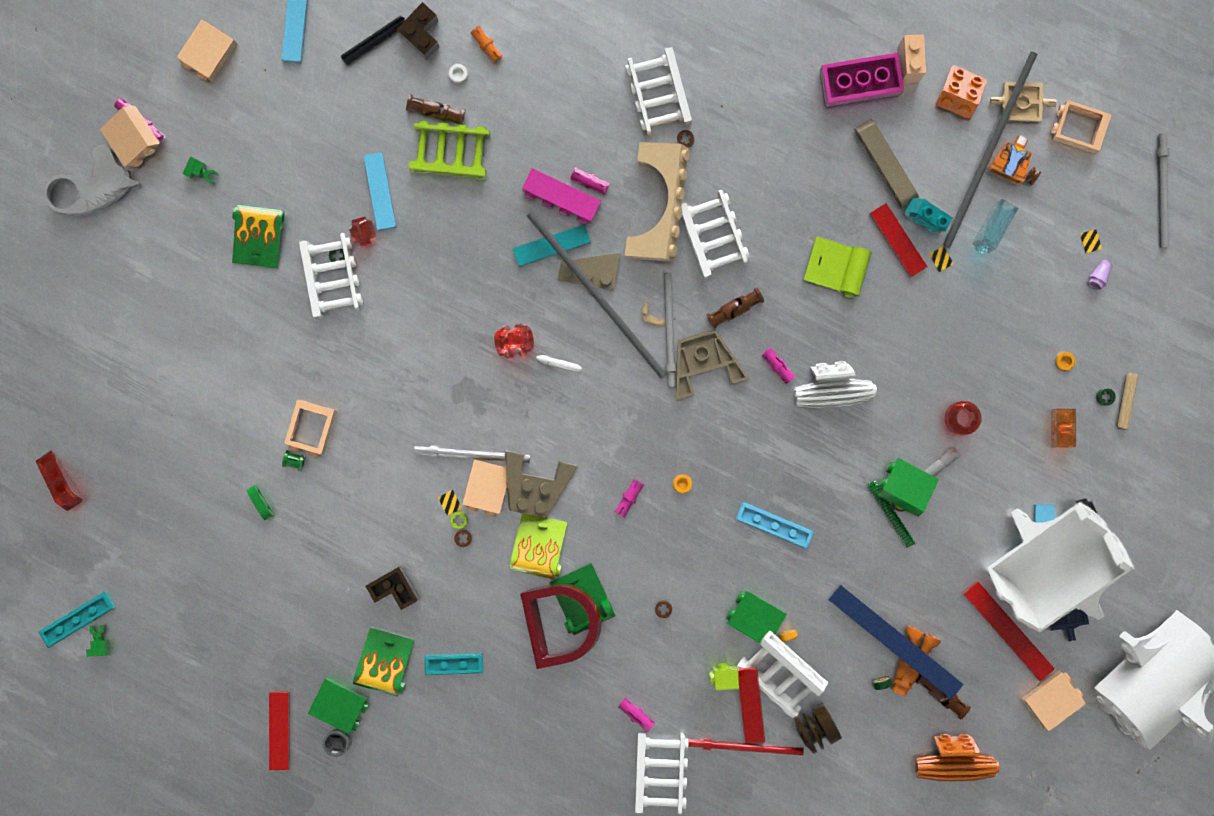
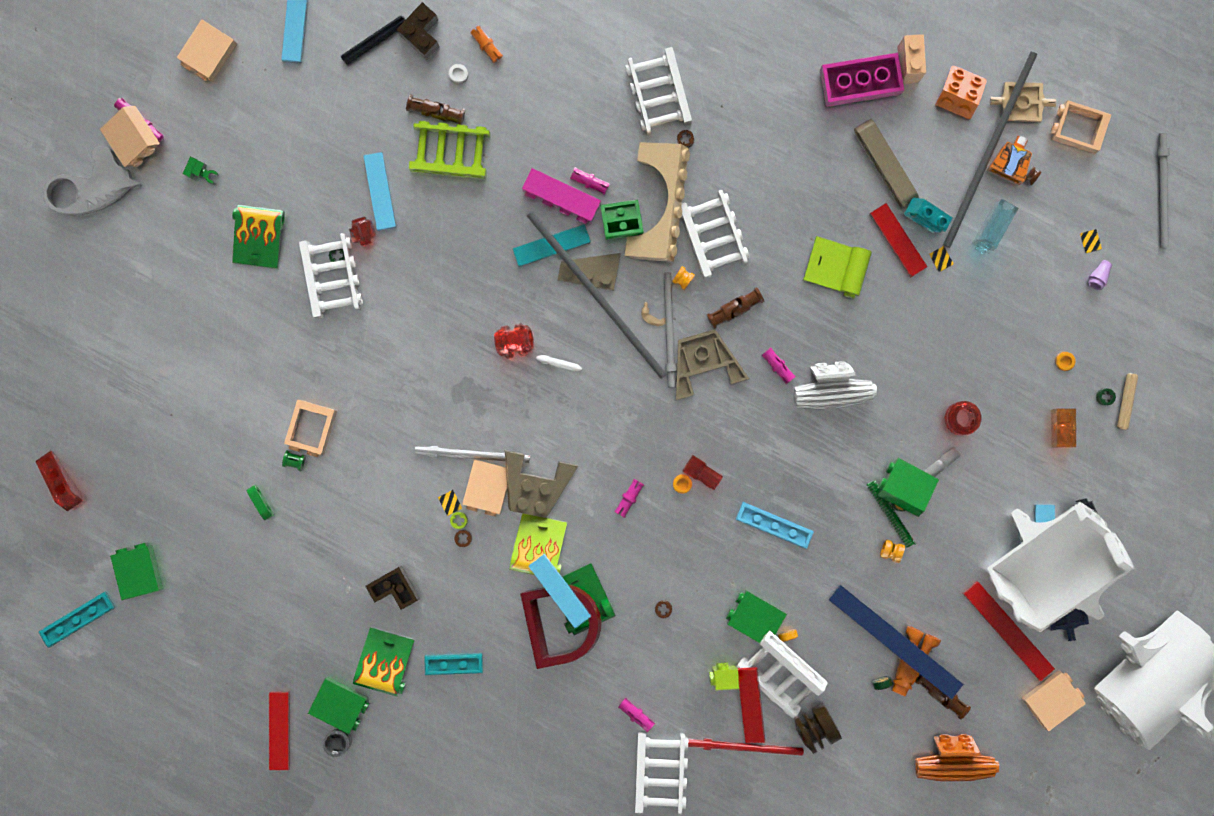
green piece [86,625,111,657] -> none
none -> green brick [110,543,164,601]
none -> medium azure tile [528,554,591,628]
none -> green brick [600,199,644,240]
none -> light orange wheel [672,266,695,290]
none -> clear red piece [682,455,723,490]
none -> light orange wheel [880,539,905,563]

